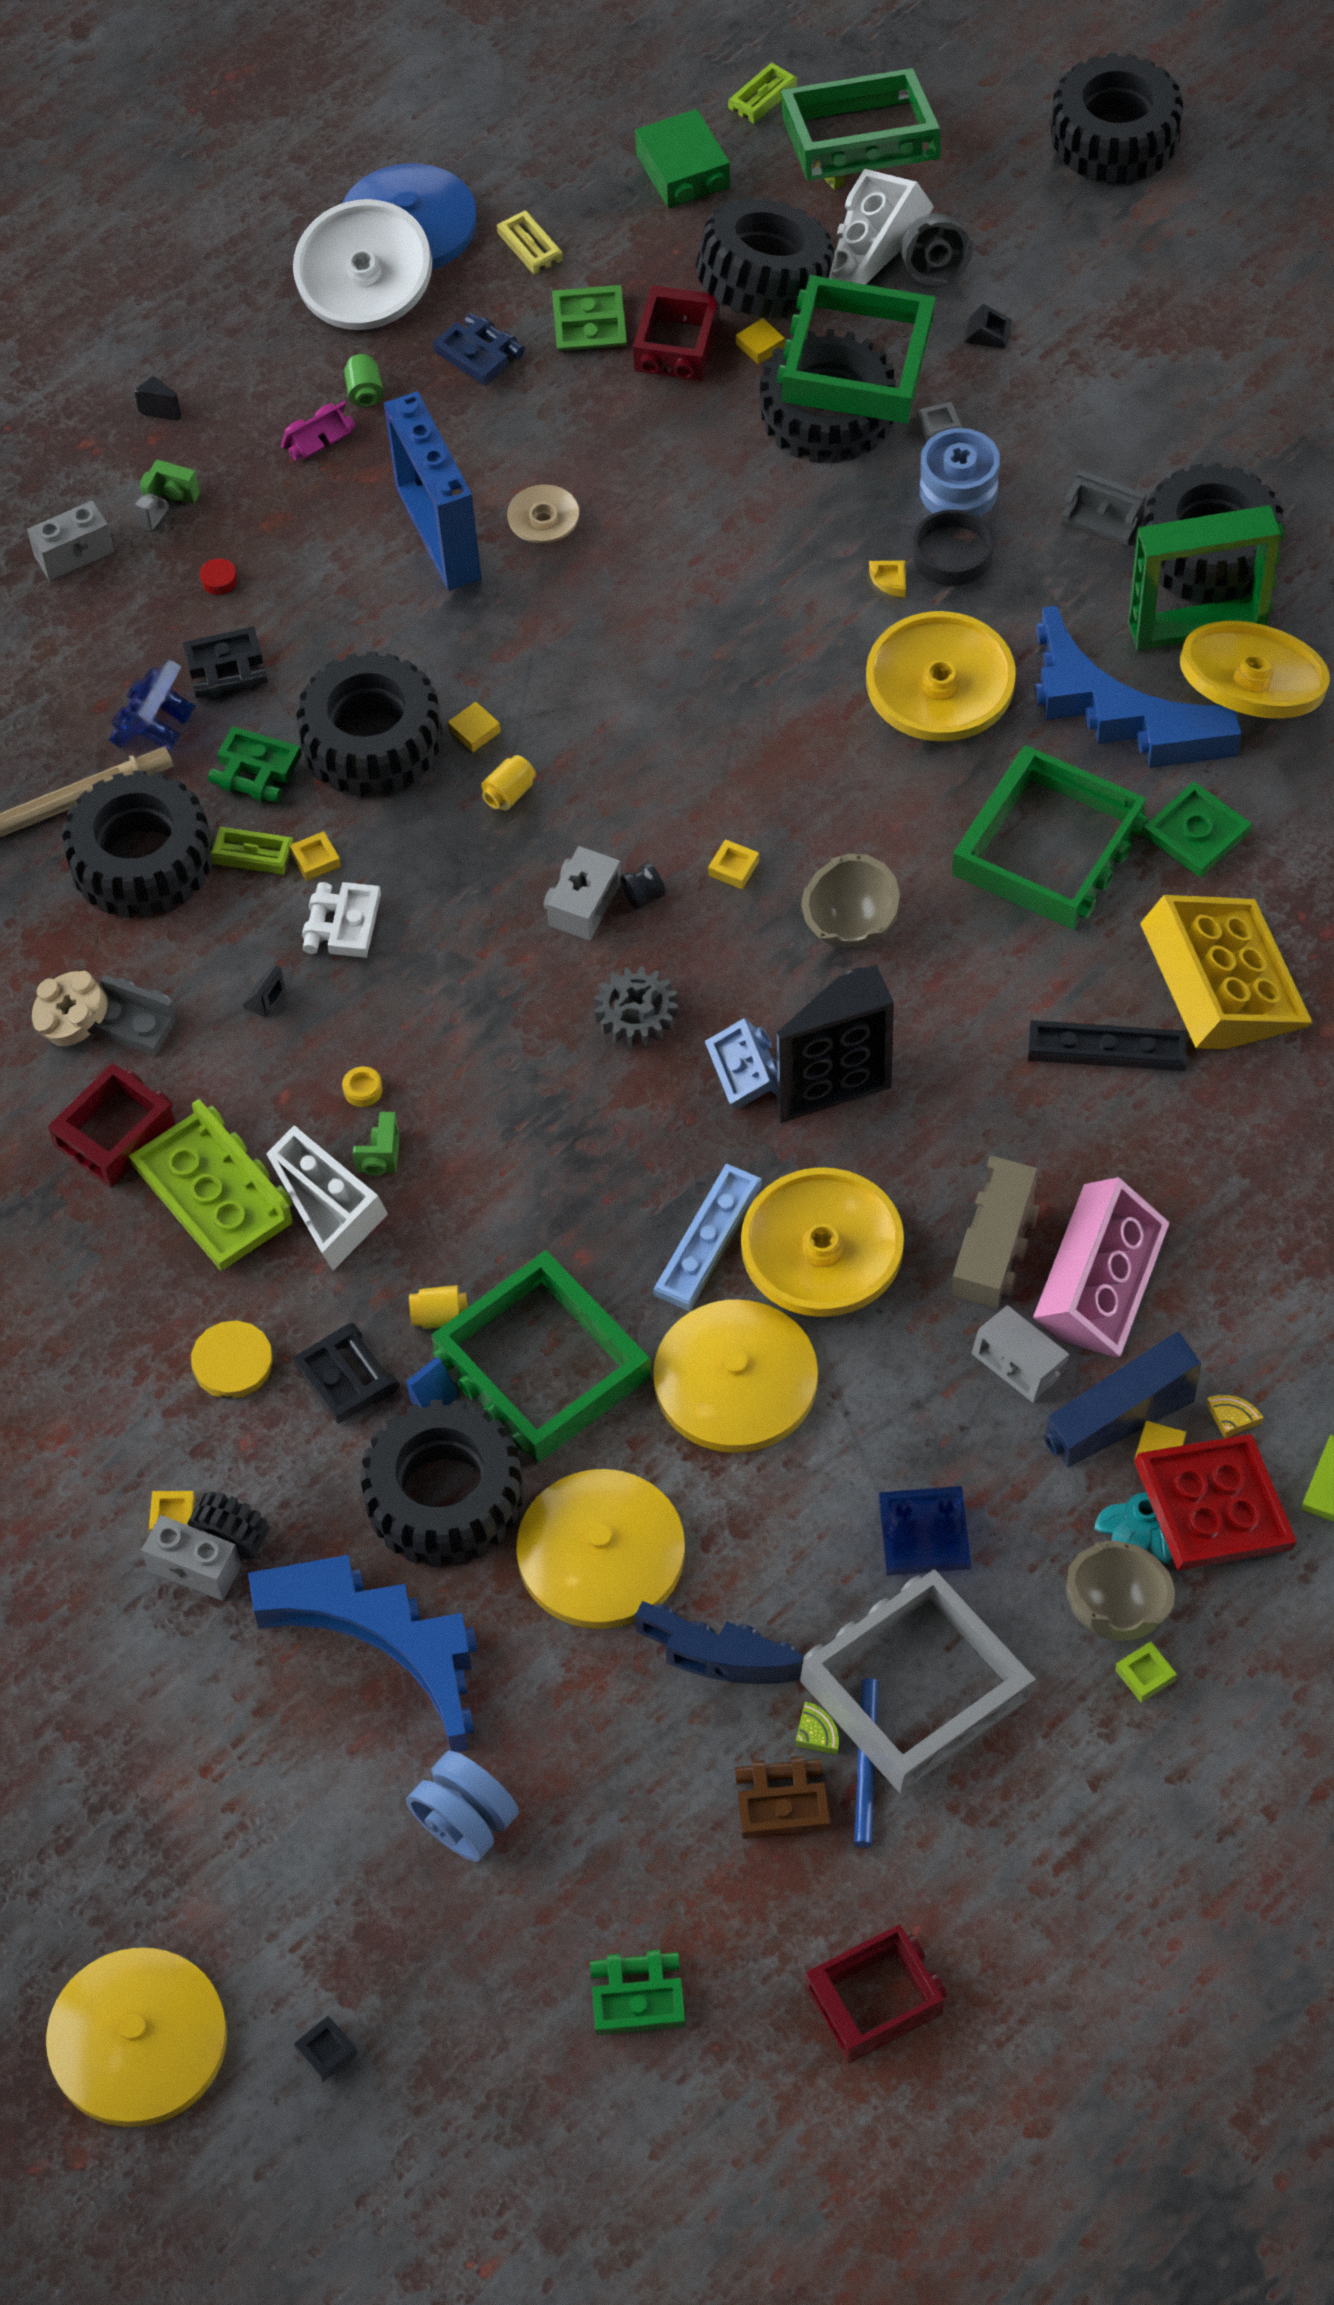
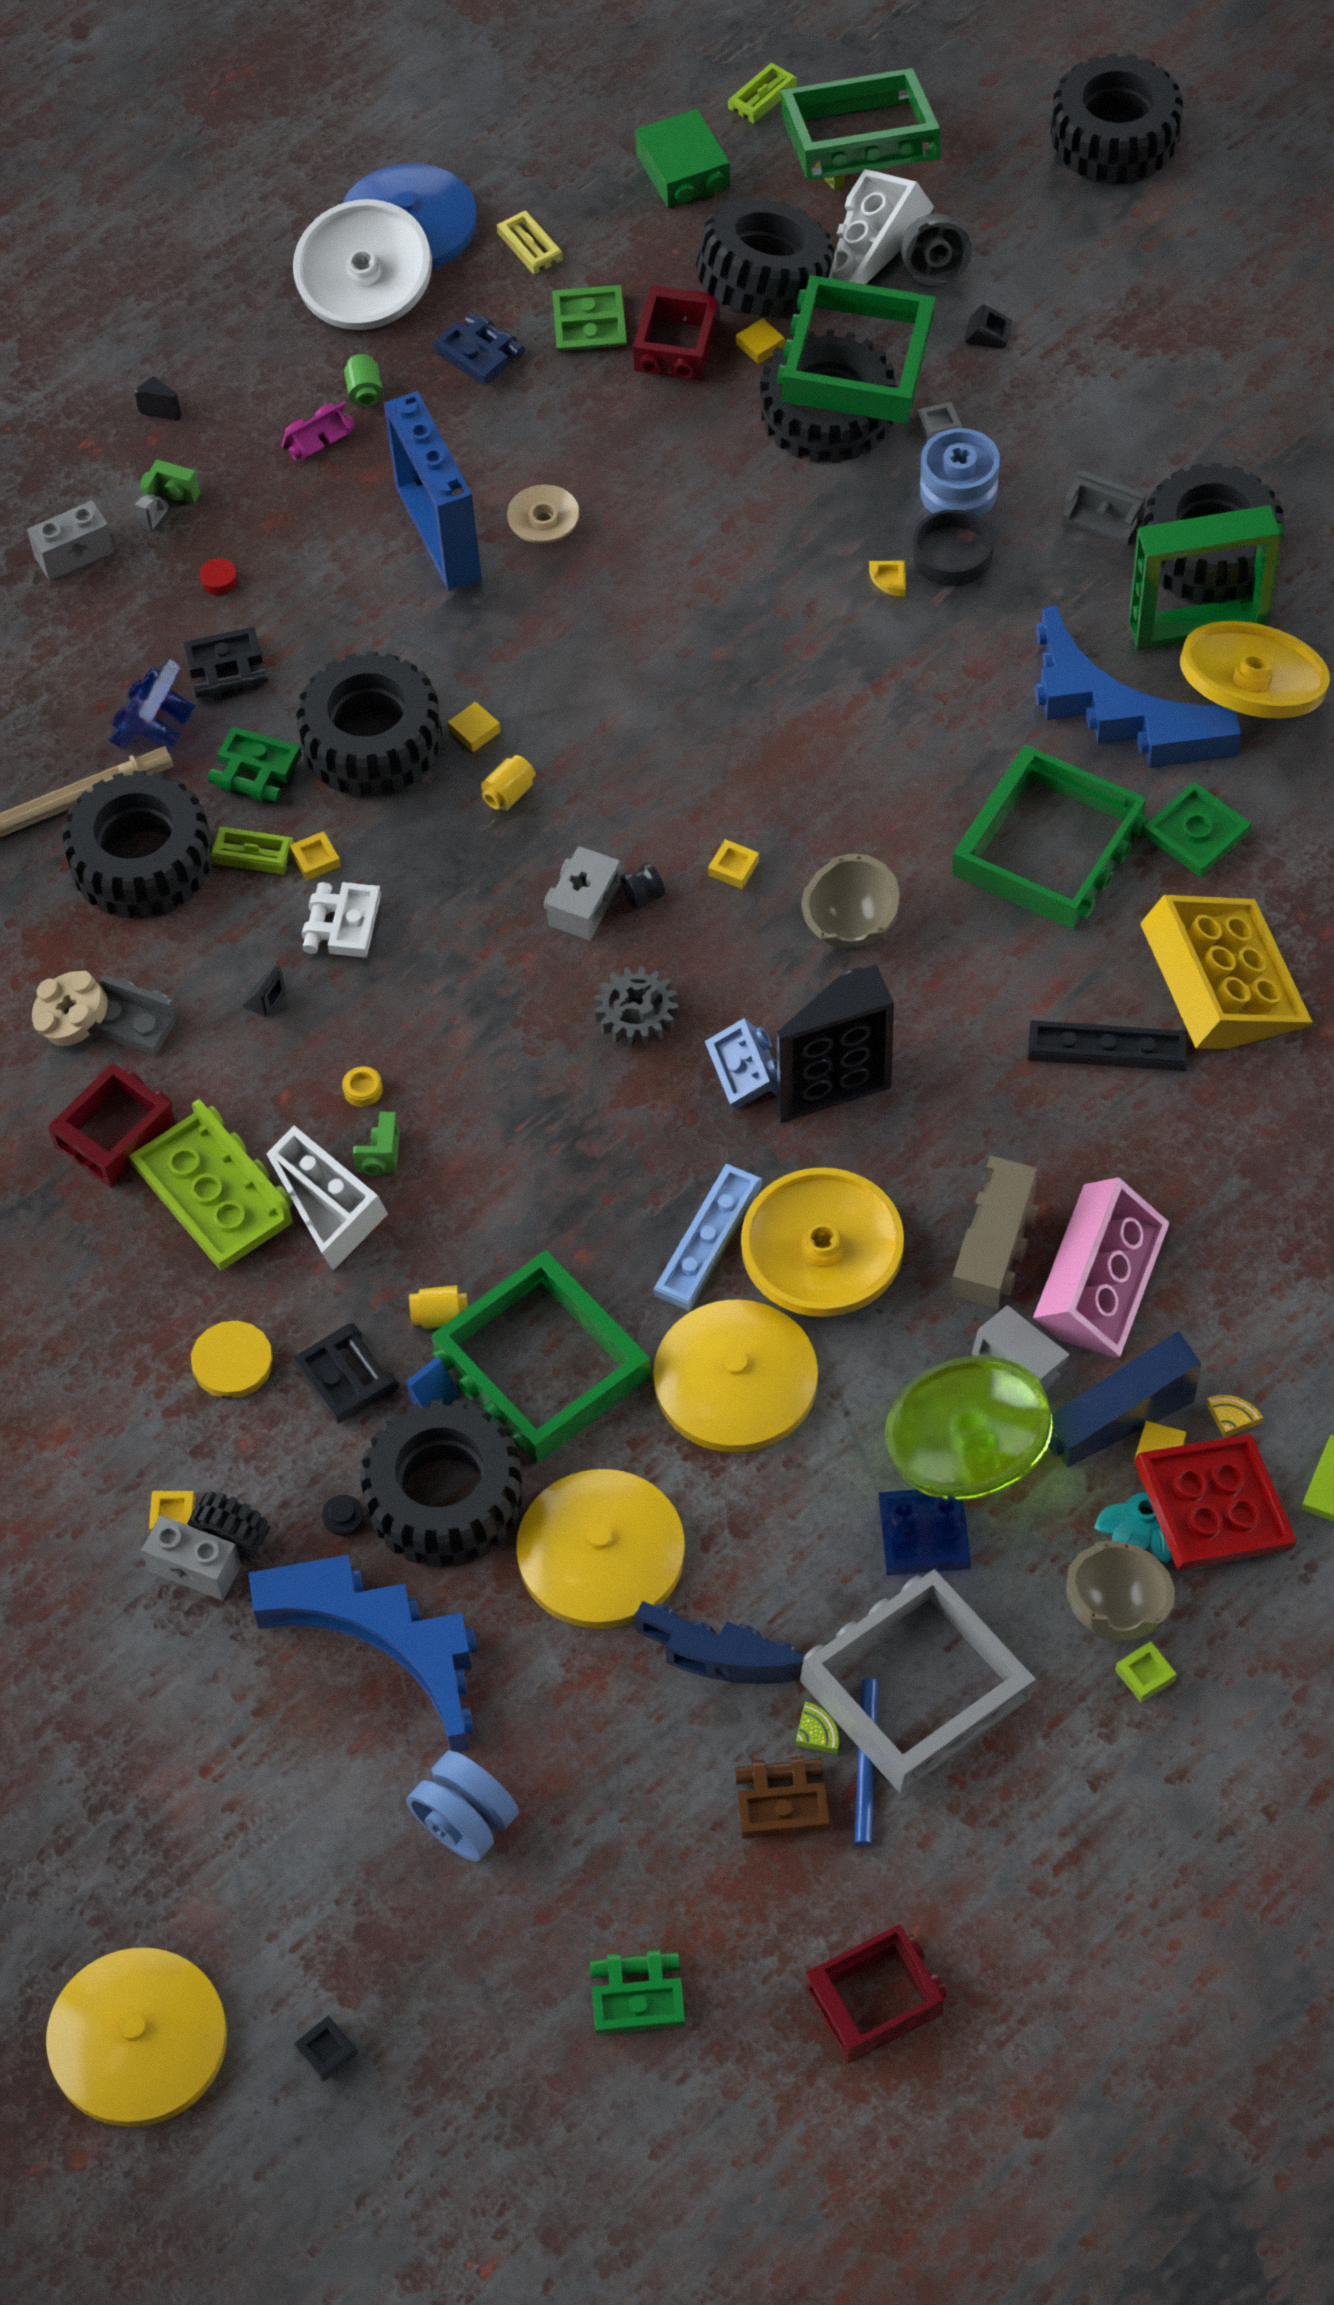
yellow dish [866,611,1016,741] -> none
none -> black plate [322,1495,364,1536]
none -> clear neon green dish [885,1356,1053,1500]

